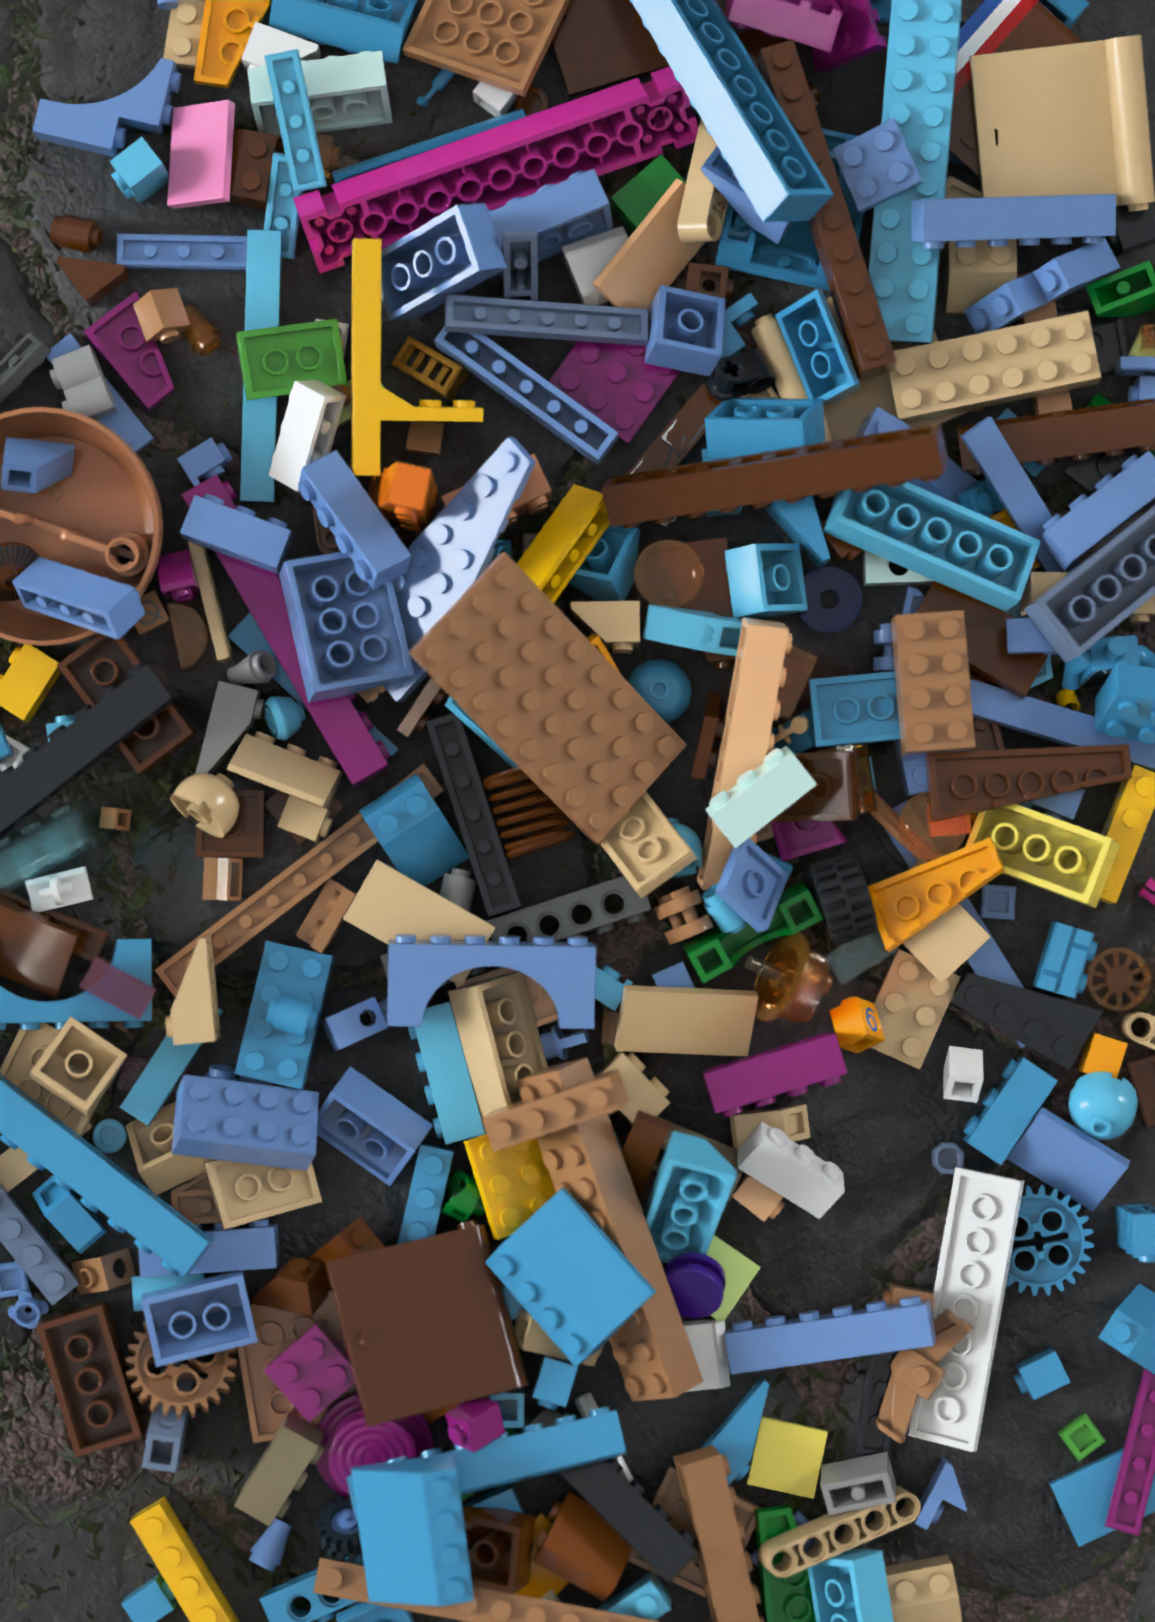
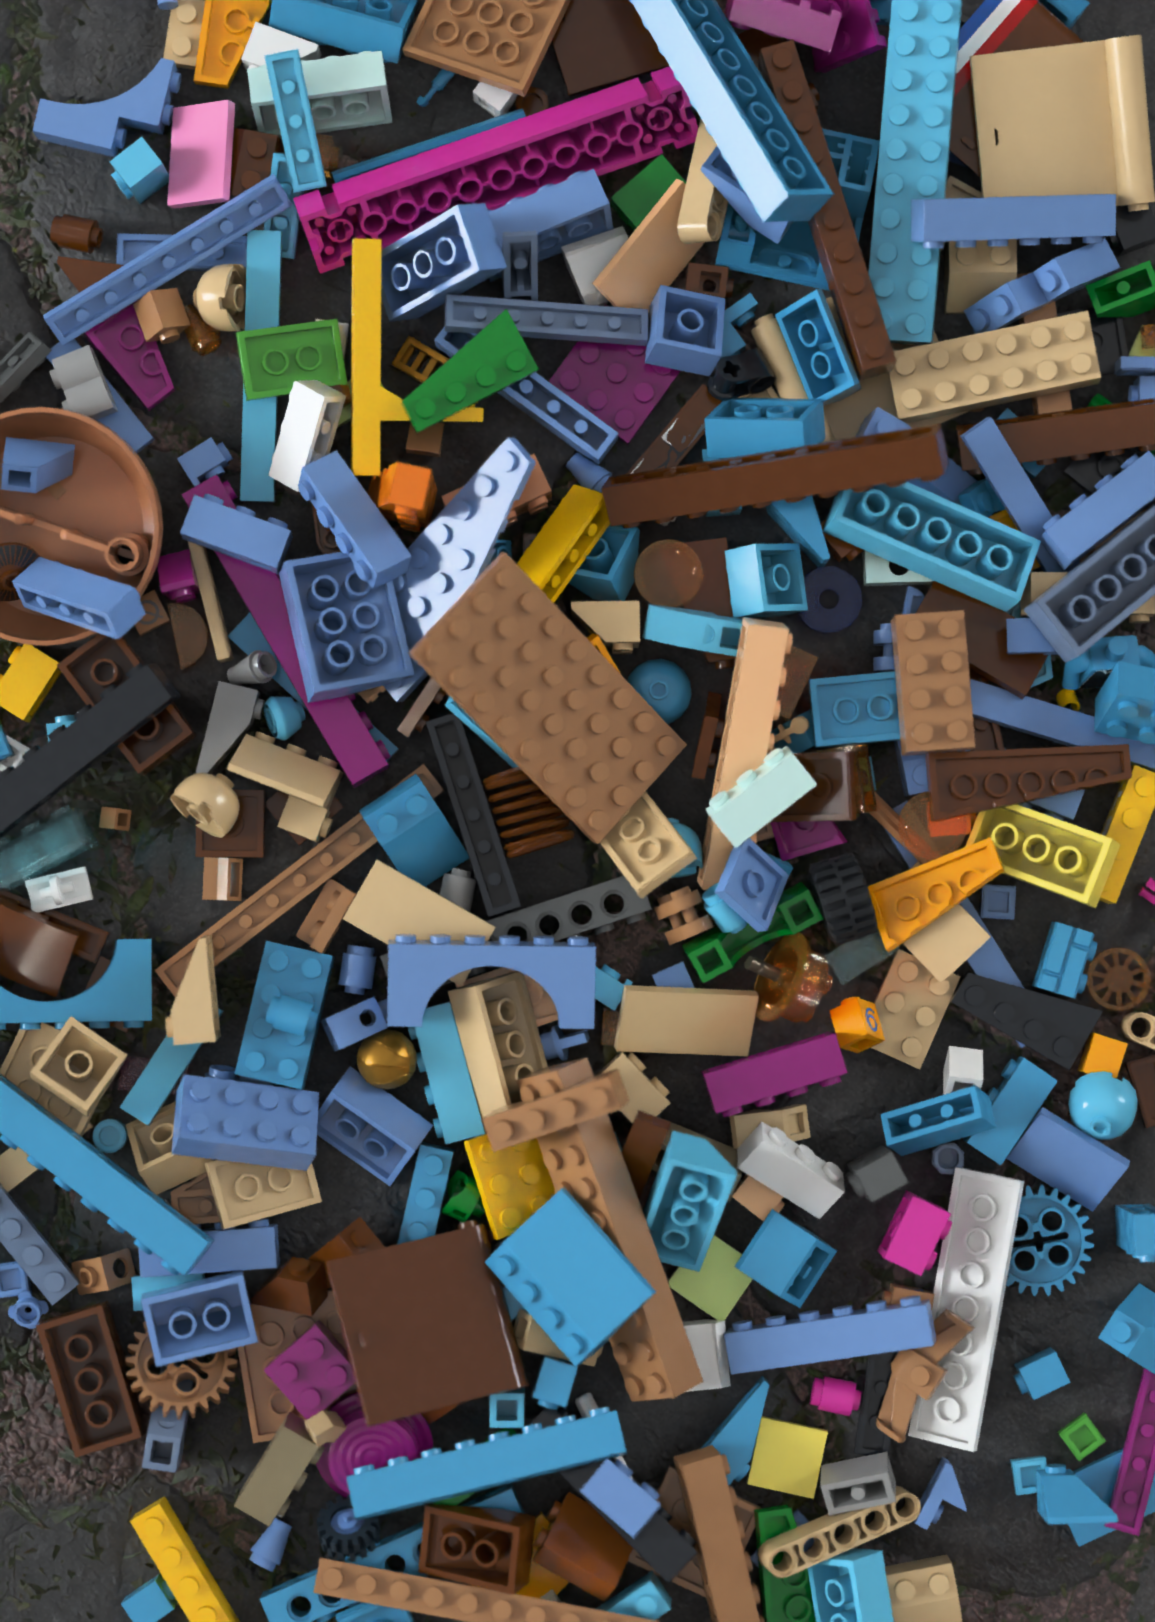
dark azure slope [32,1174,107,1254] -> none
clear pink tile [79,957,156,1020] -> none
dark azure slope [351,1453,474,1606] -> none
magenta brick [445,1397,506,1453] -> none
dark purple head [664,1252,726,1318] -> none
medium blue plate [832,118,924,213] -> none
none -> medium blue tile [43,174,292,346]
none -> tan cylinder [193,264,246,331]
none -> tan piece [304,1410,347,1447]
none -> medium blue brick [338,944,376,995]
none -> pearl gold piece [357,1029,417,1089]
none -> green wing [401,308,539,434]
none -> medium blue cone [566,452,612,493]
none -> medium blue brick [580,1458,661,1539]
none -> dark azure slope [735,1209,837,1308]
none -> dark pink brick [810,1376,861,1416]
none -> dark grey brick [844,1144,909,1202]
none -> dark pink brick [877,1190,952,1276]
none -> dark azure brick [880,1085,996,1156]
none -> medium azure tile [1010,1455,1047,1496]
none -> dark azure slope [1036,1464,1118,1525]

